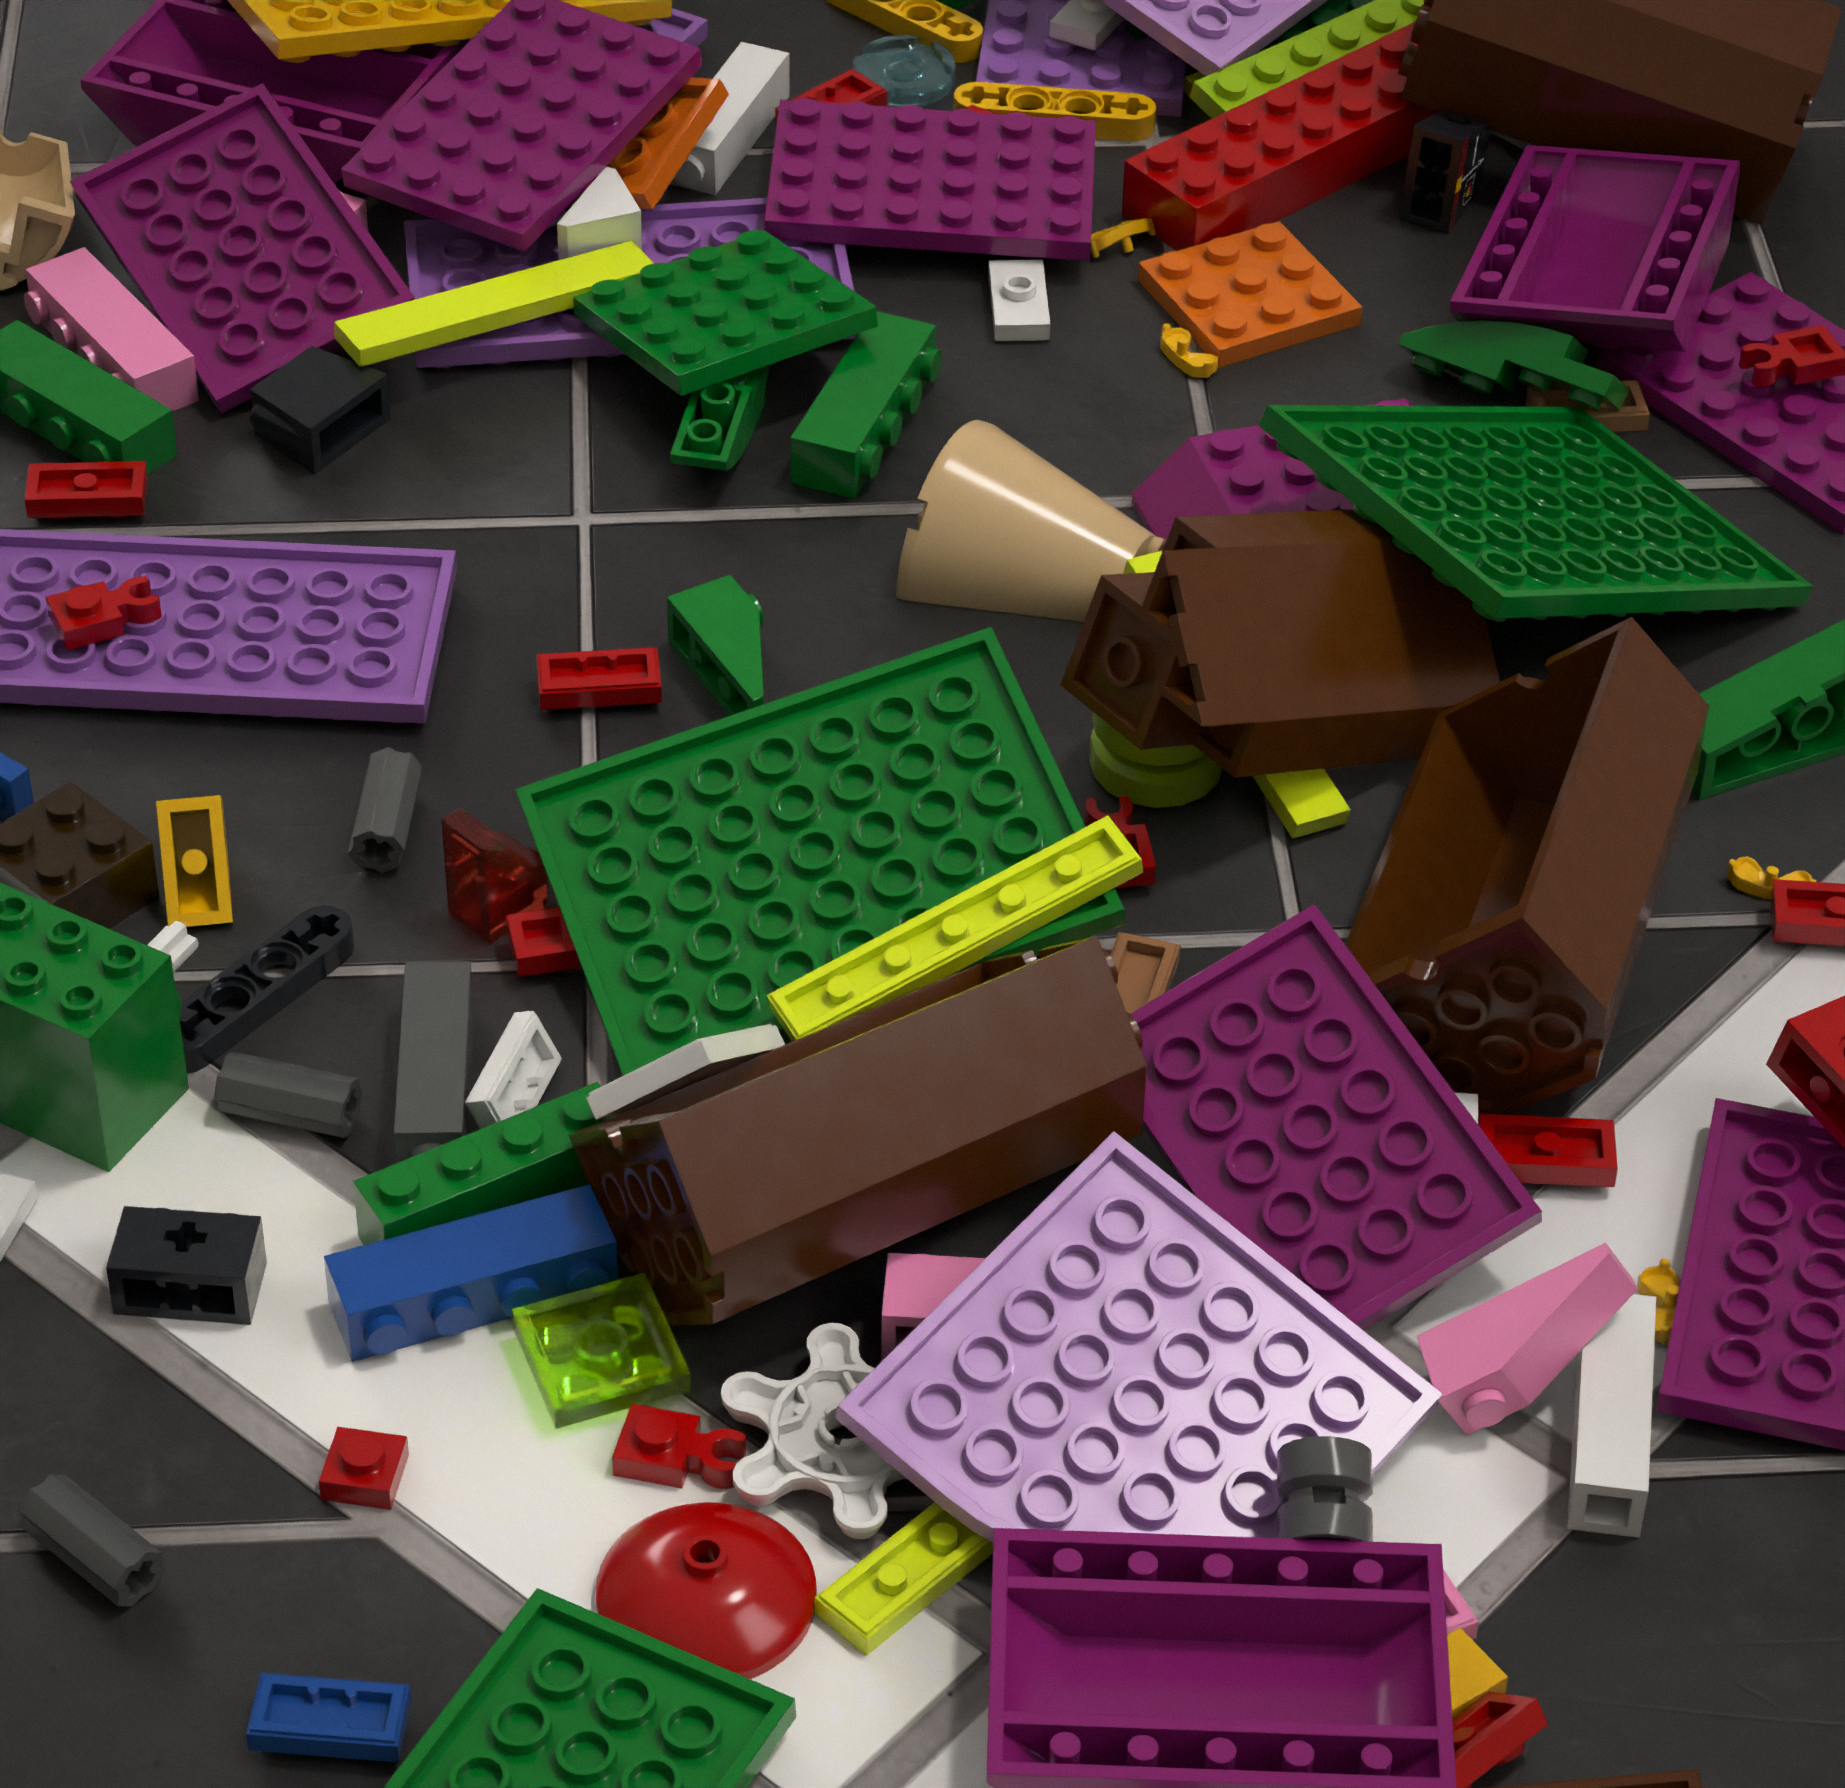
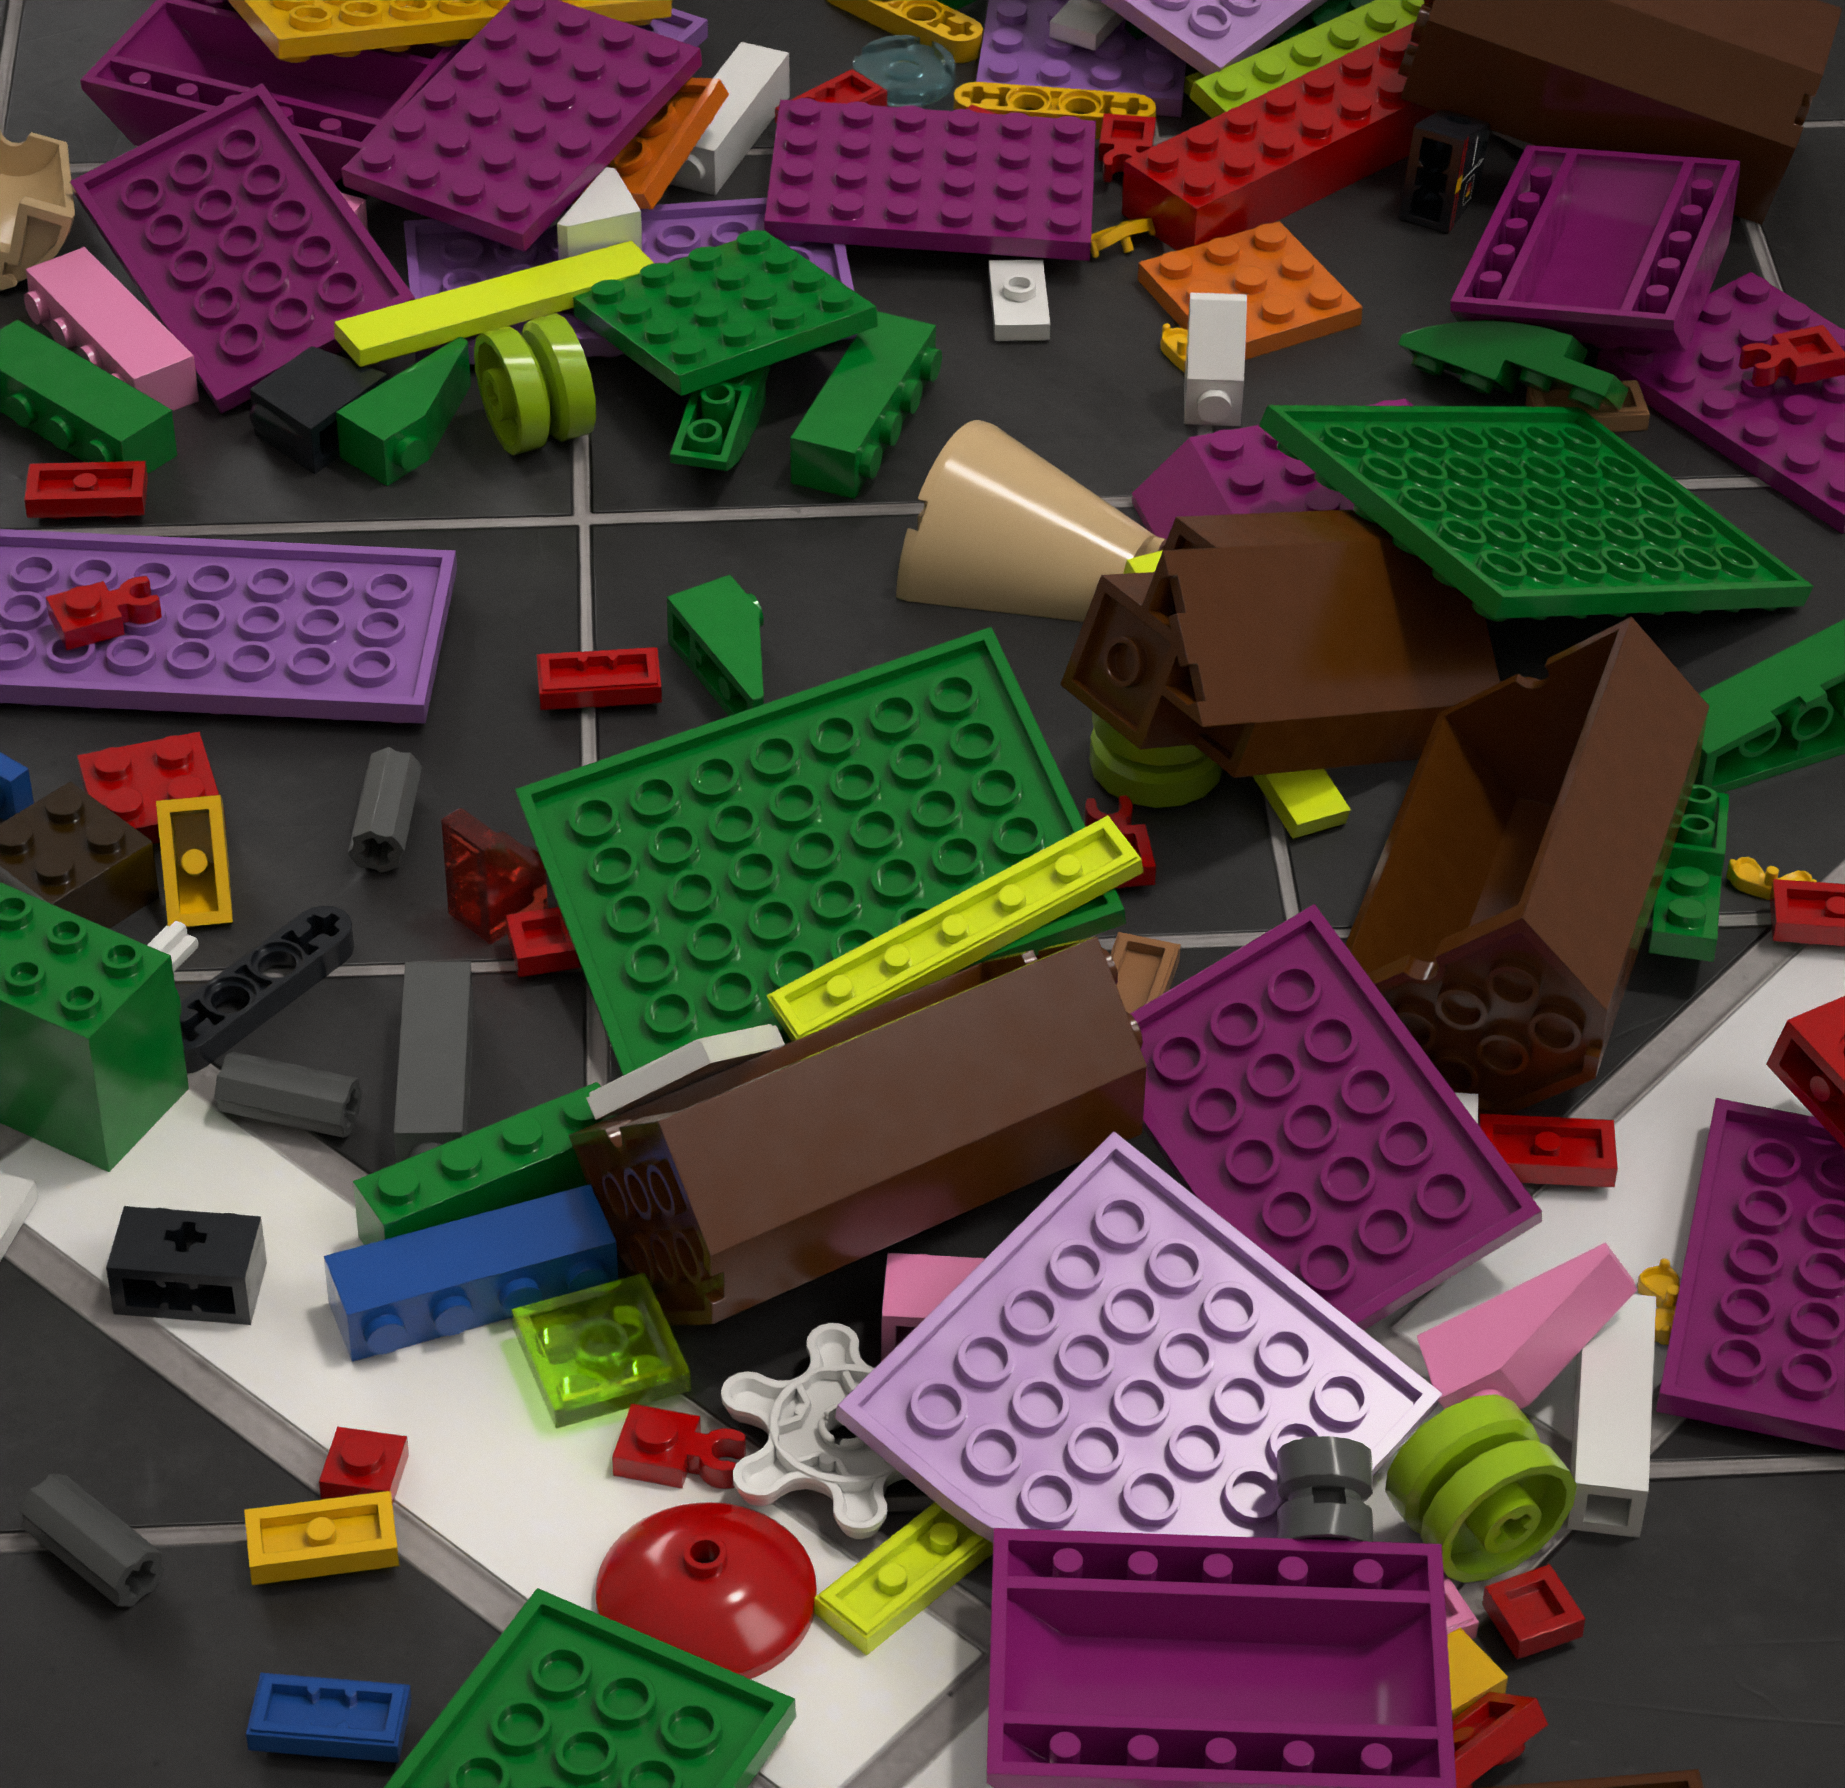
white plate [465,1011,562,1129] -> none
none -> red plate [77,732,226,844]
none -> yellow plate [244,1491,399,1585]
none -> green slope [336,336,471,486]
none -> lime wheel [474,313,596,456]
none -> red plate [1098,113,1156,183]
none -> white slope [1184,292,1247,426]
none -> lime wheel [1385,1394,1577,1583]
none -> red plate [1482,1564,1586,1660]
none -> green slope [1648,784,1729,962]

